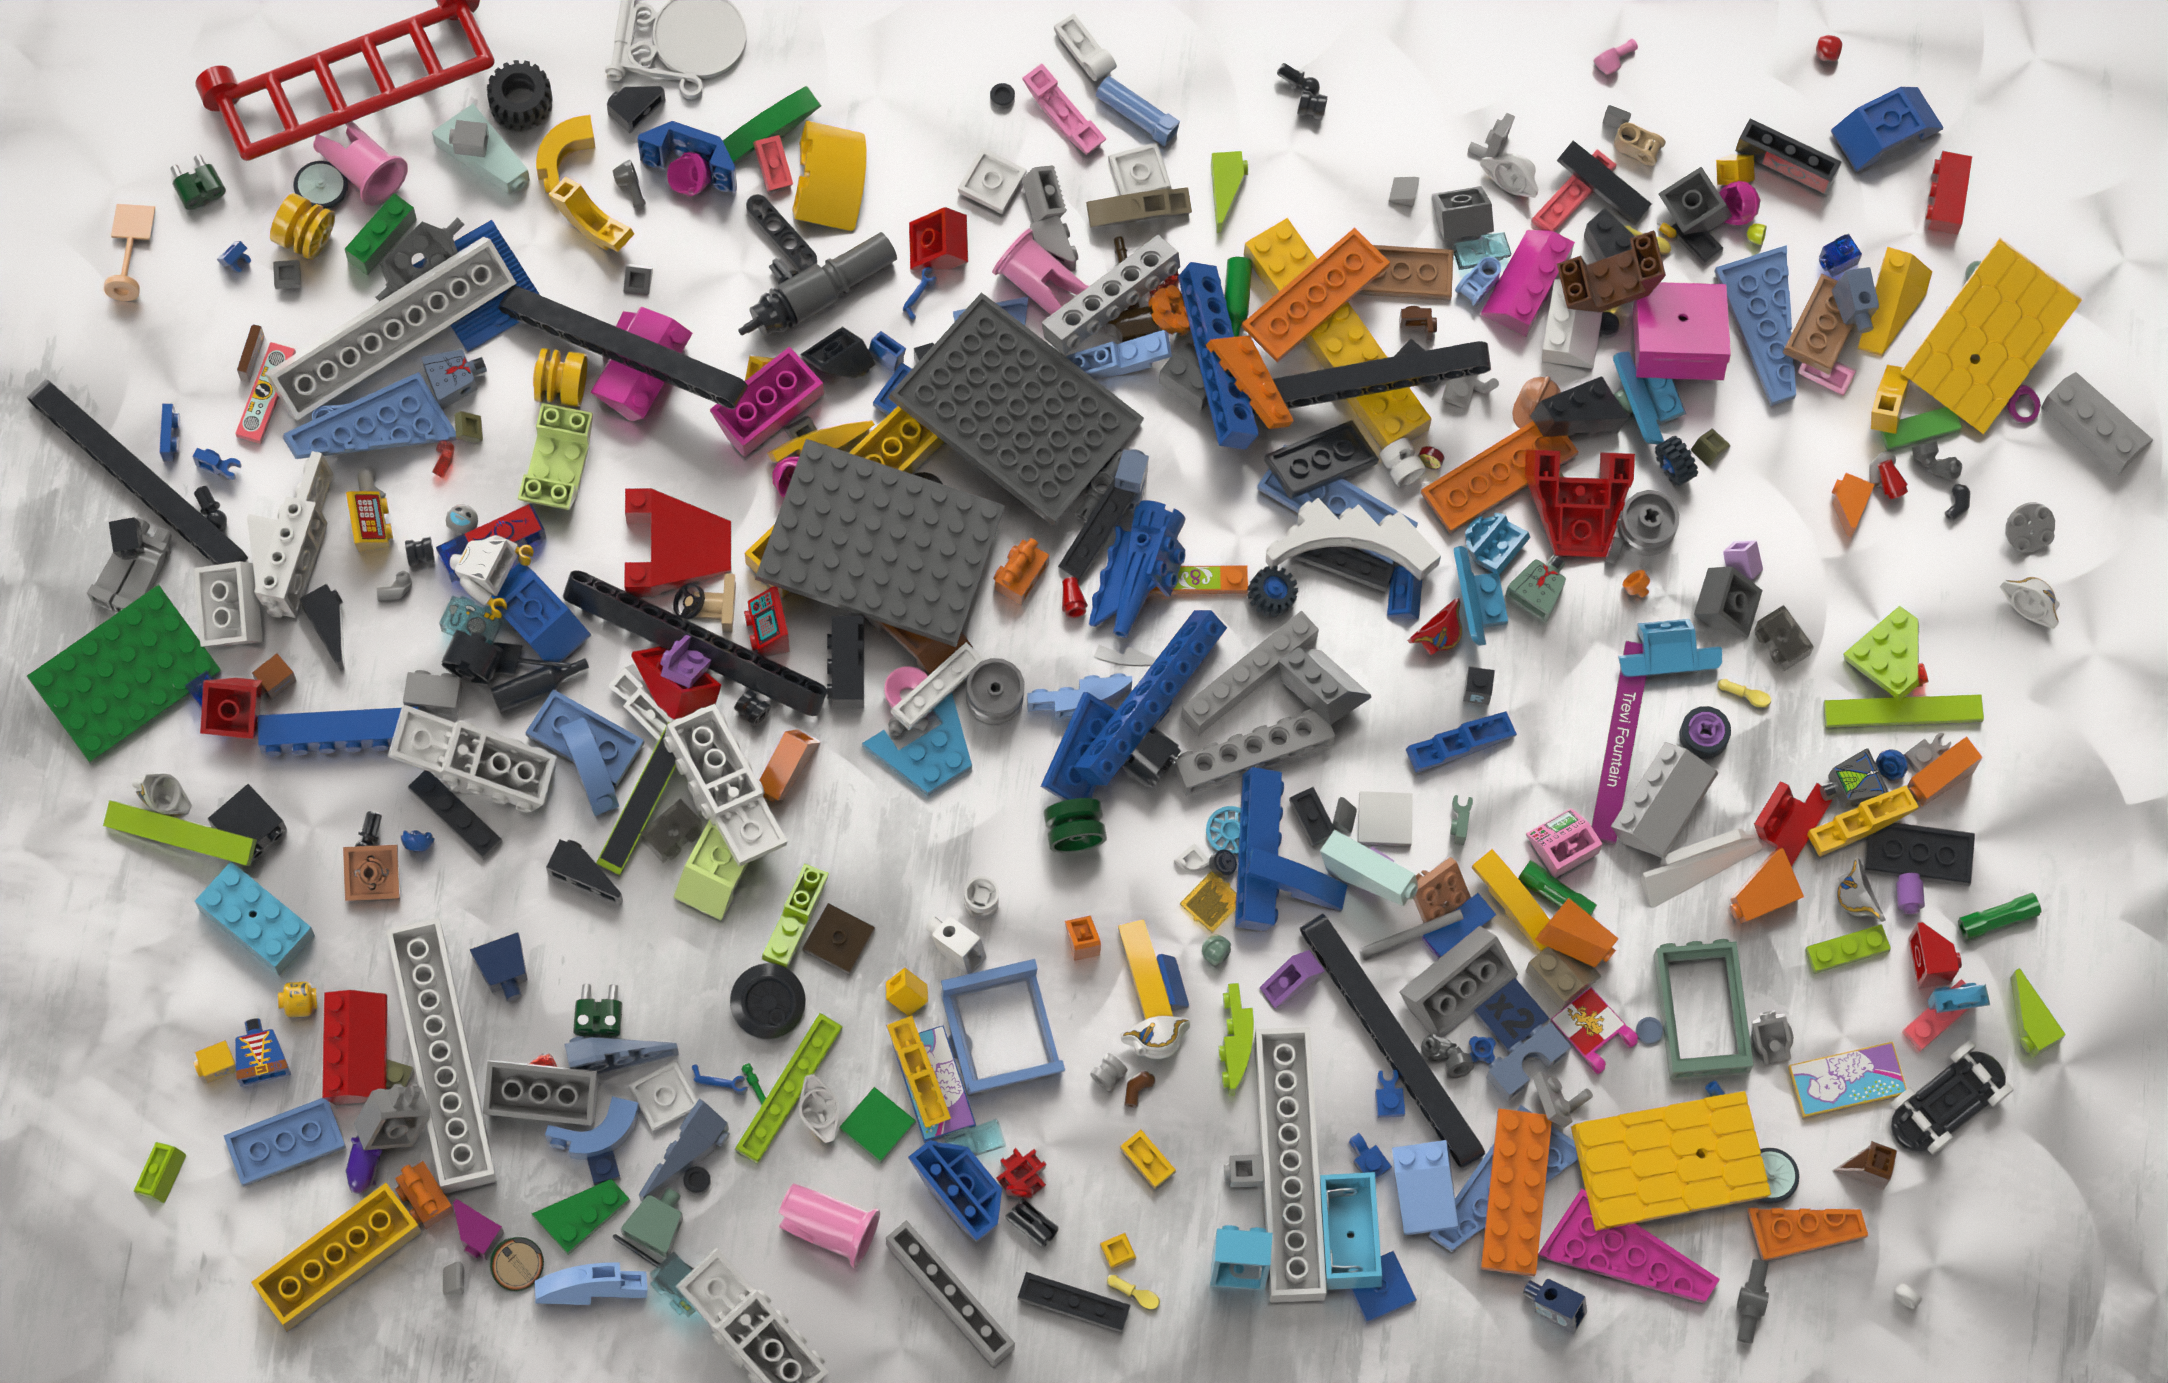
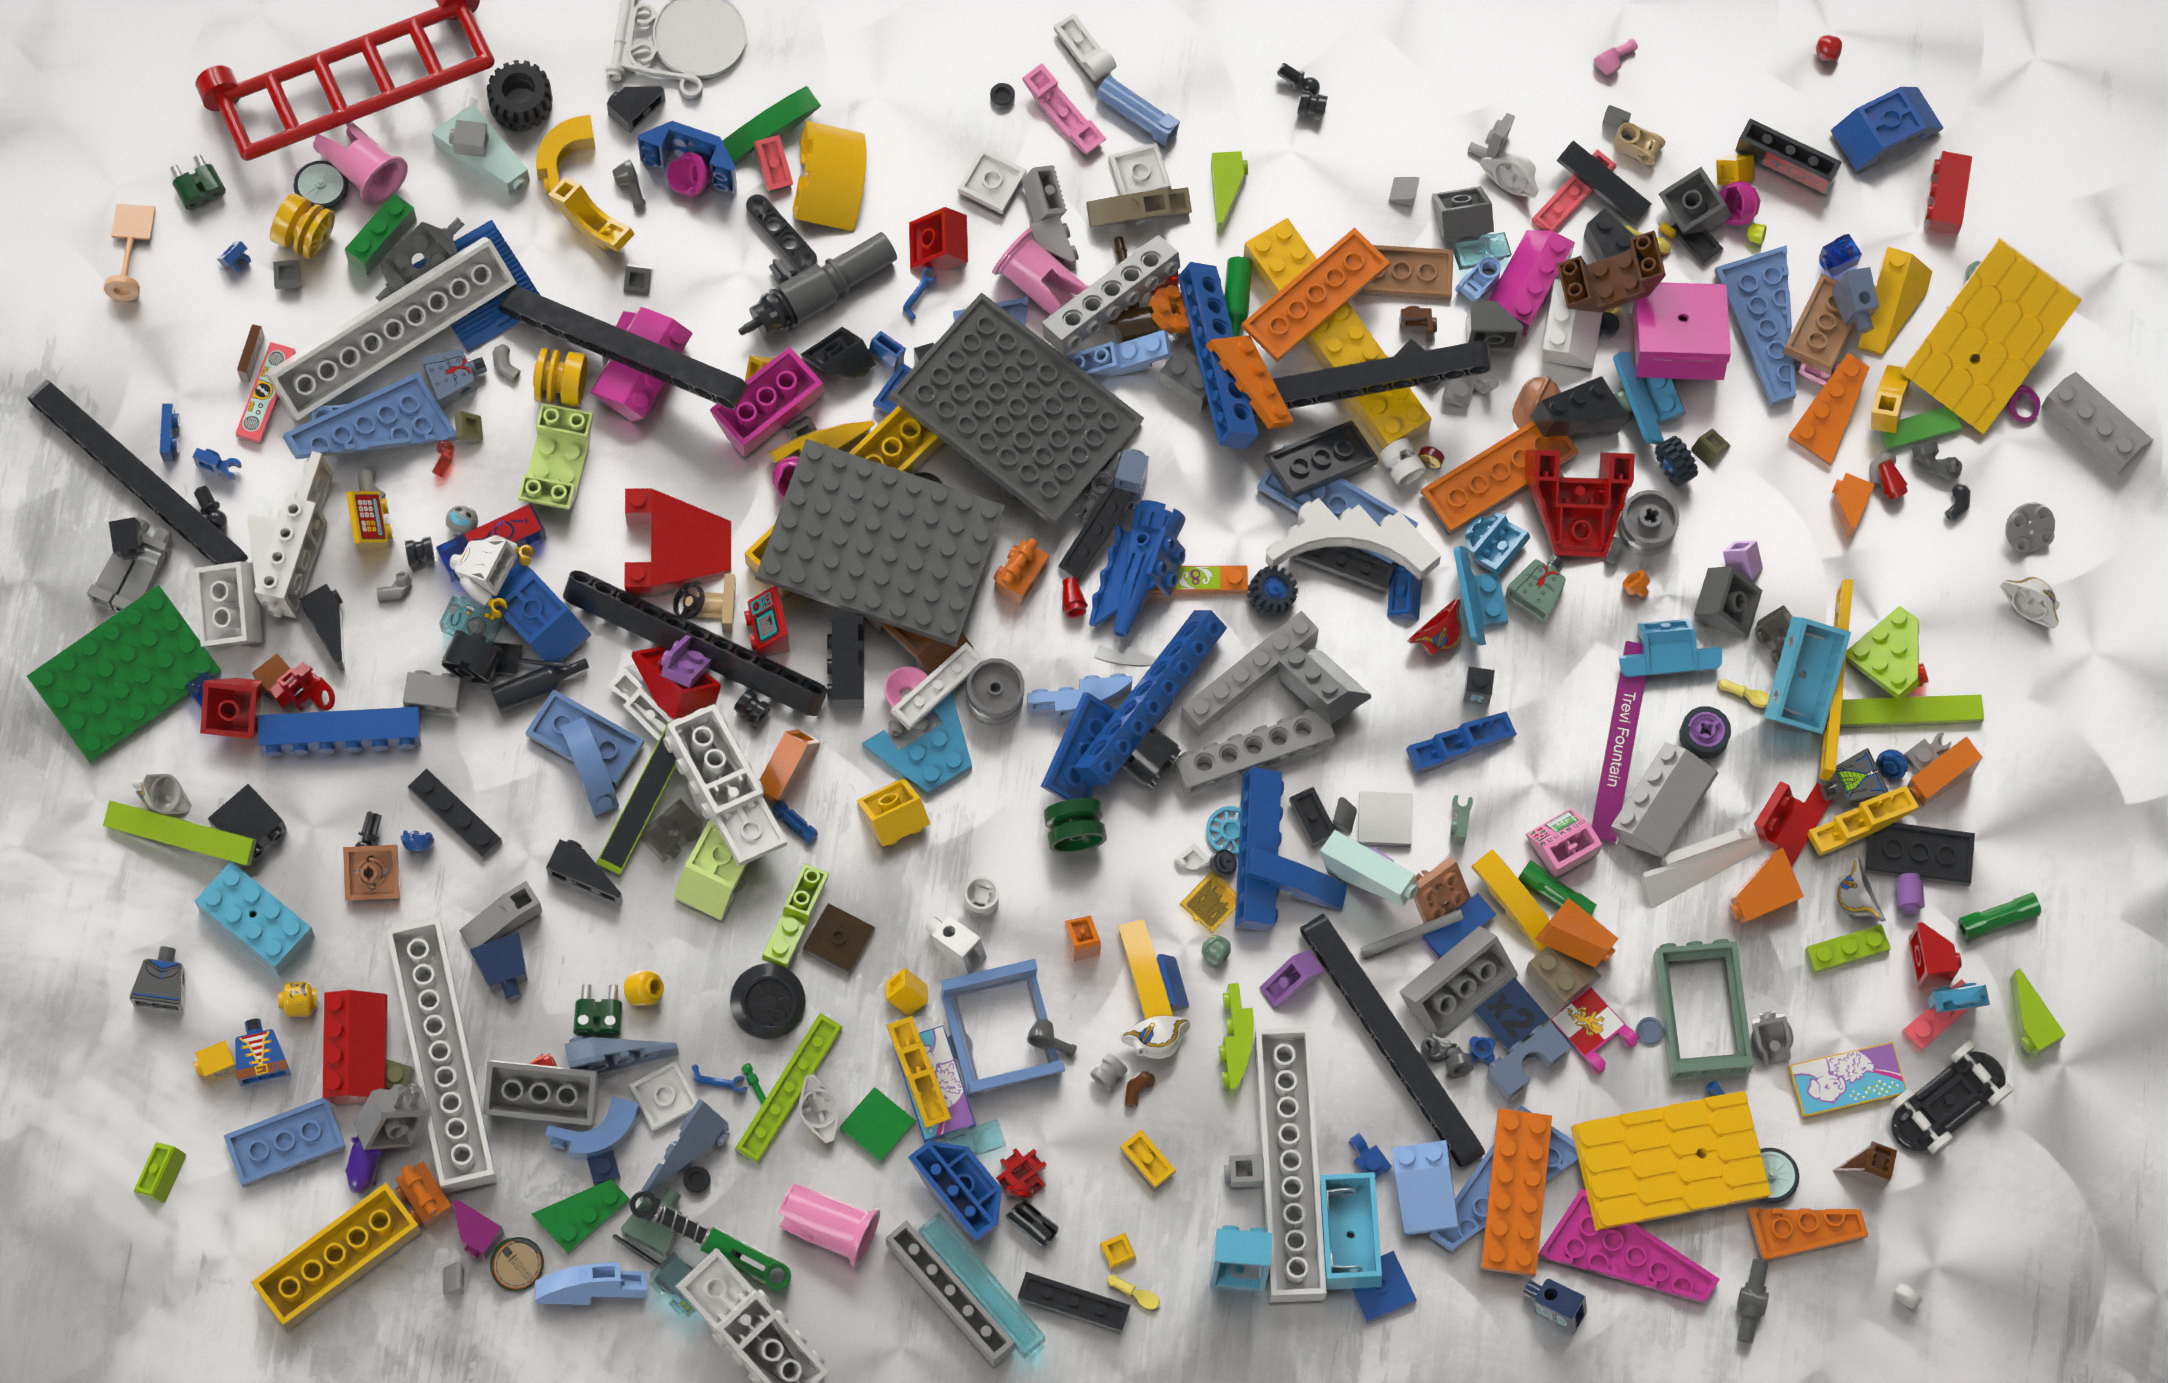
white wedge [387,705,557,812] -> none
blue plate [1375,1070,1405,1118] -> none
light grey plate [1533,1071,1593,1128] -> none
none -> dark grey torso [129,946,185,1013]
none -> red piece [269,662,335,711]
none -> light grey slope [459,881,543,949]
none -> light grey arm [492,344,521,381]
none -> yellow head [624,970,664,1006]
none -> piece [629,1191,791,1290]
none -> blue axle [772,800,818,843]
none -> yellow slope [856,778,931,847]
none -> clear light blue brick [918,1212,1046,1359]
none -> dark grey bar [1027,1019,1077,1058]
none -> dark grey slope [1465,299,1523,350]
none -> medium azure piece [1763,617,1851,734]
none -> orange wing [1788,353,1870,466]
none -> yellow tile [1820,579,1853,781]

